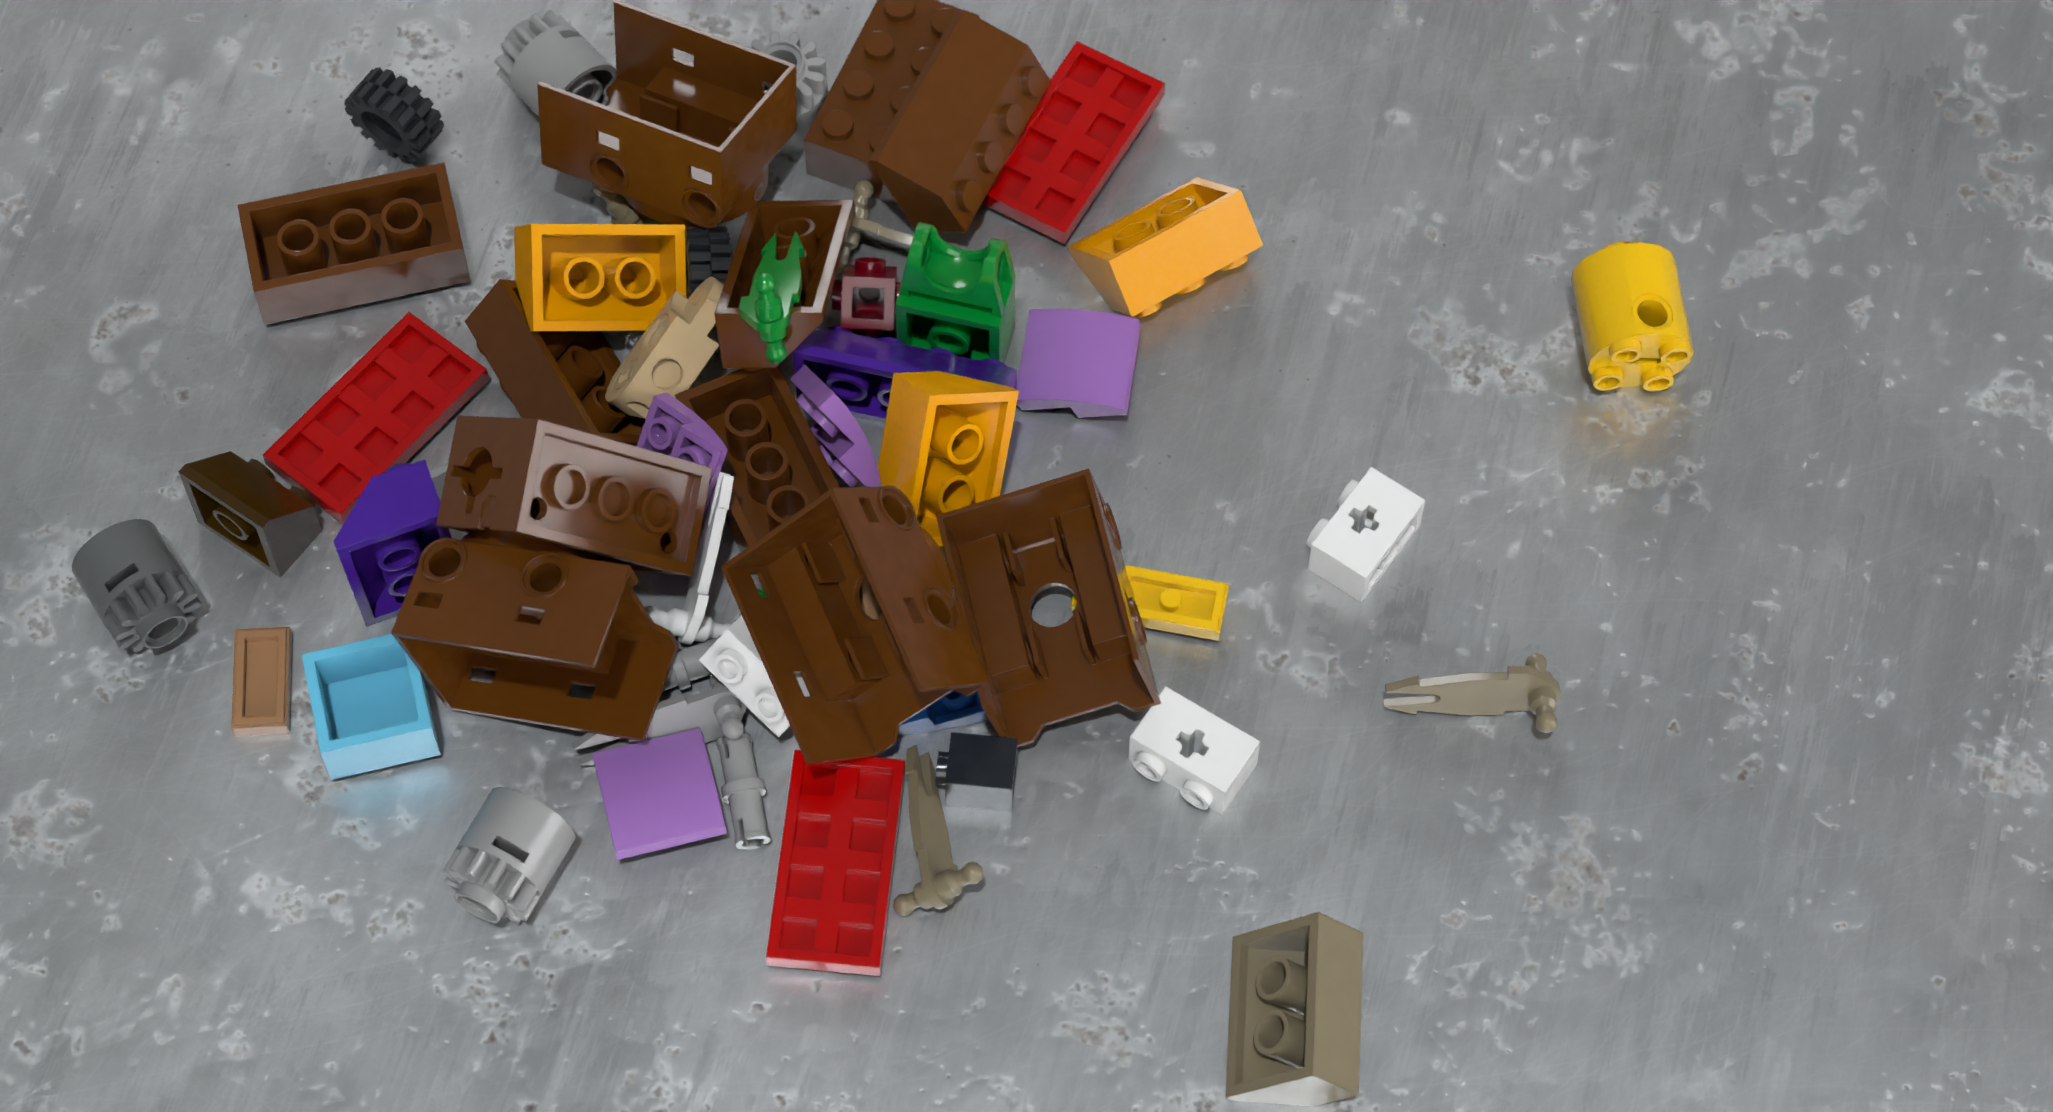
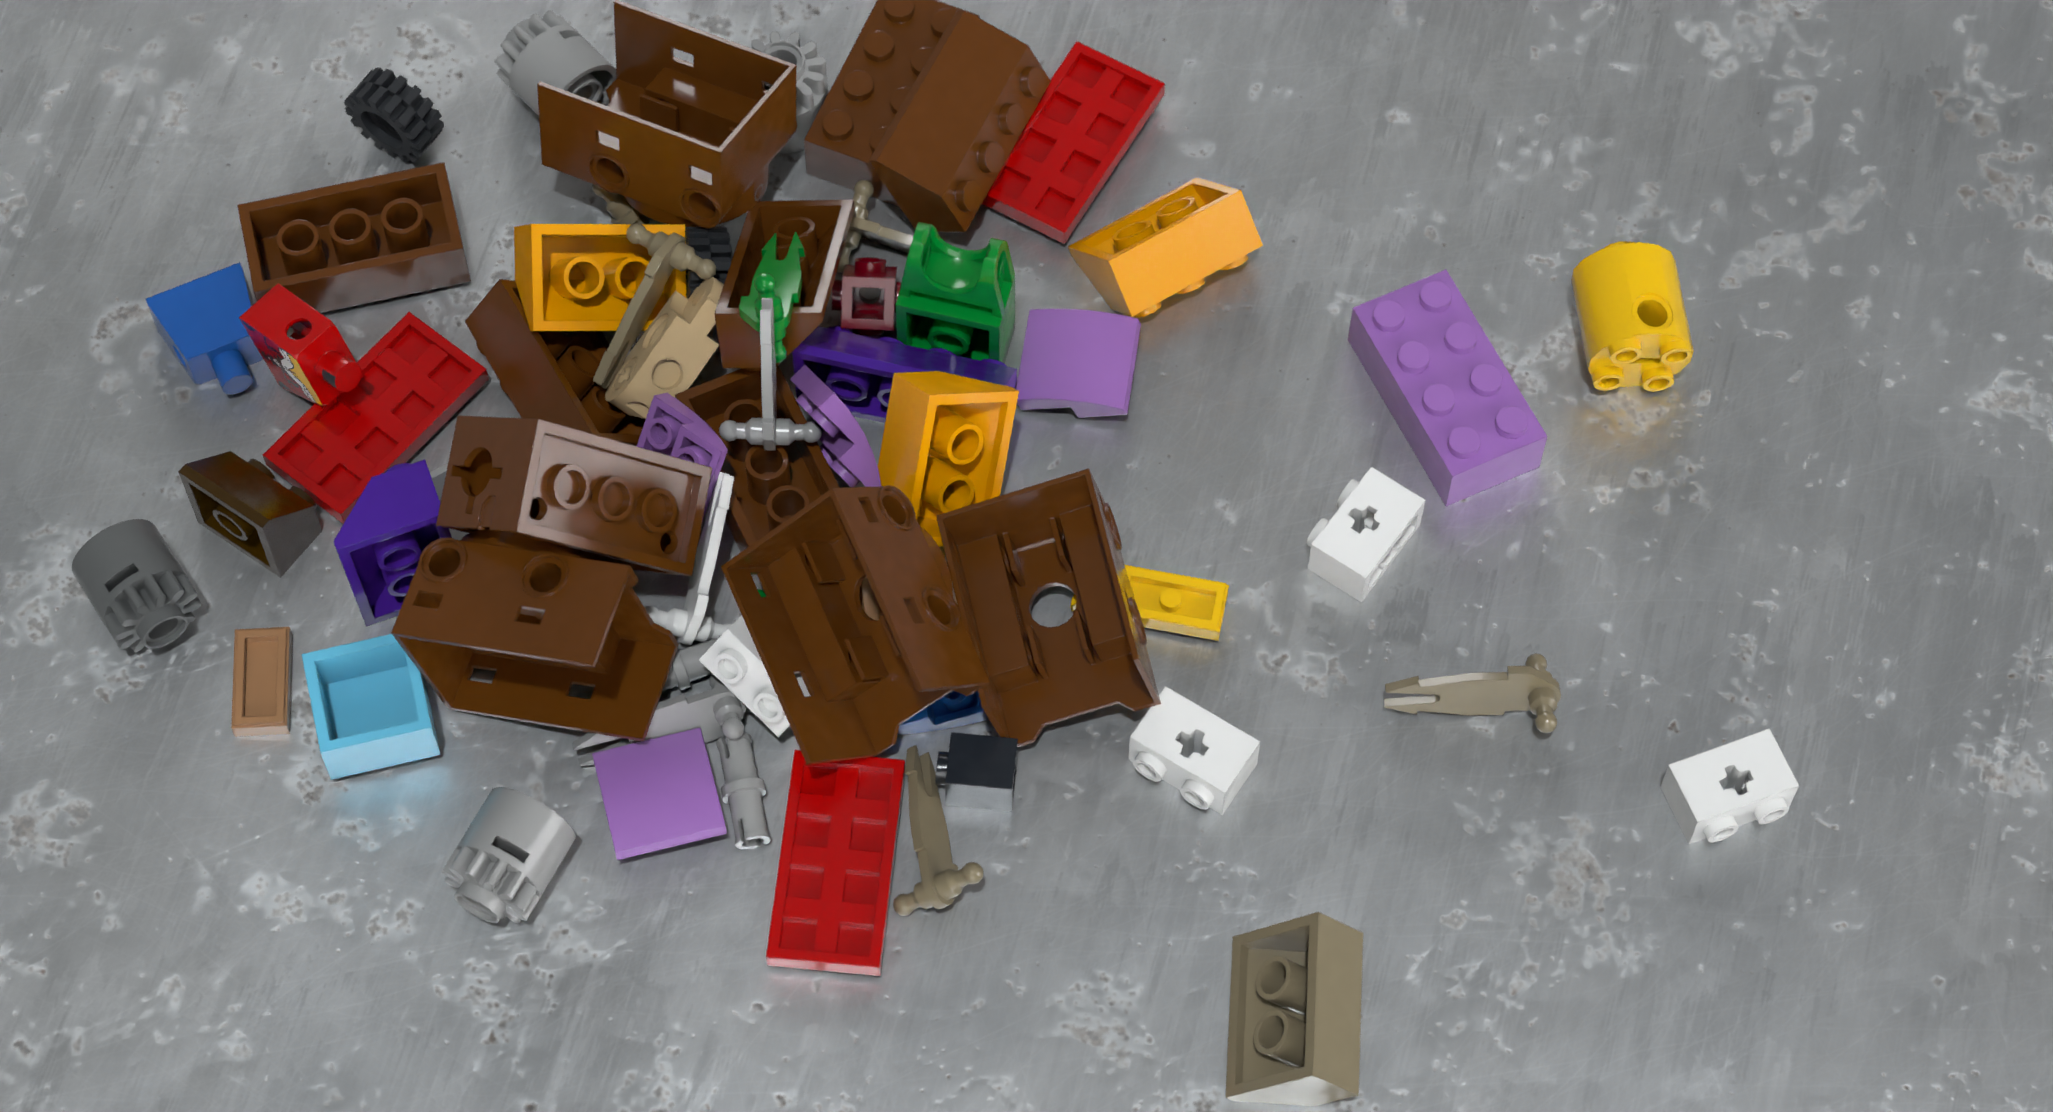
none -> blue torso [146,262,263,394]
none -> red torso [239,284,362,407]
none -> dark tan piece [592,223,716,389]
none -> light grey piece [719,298,822,450]
none -> medium lavender brick [1348,269,1547,507]
none -> white brick [1660,728,1799,844]

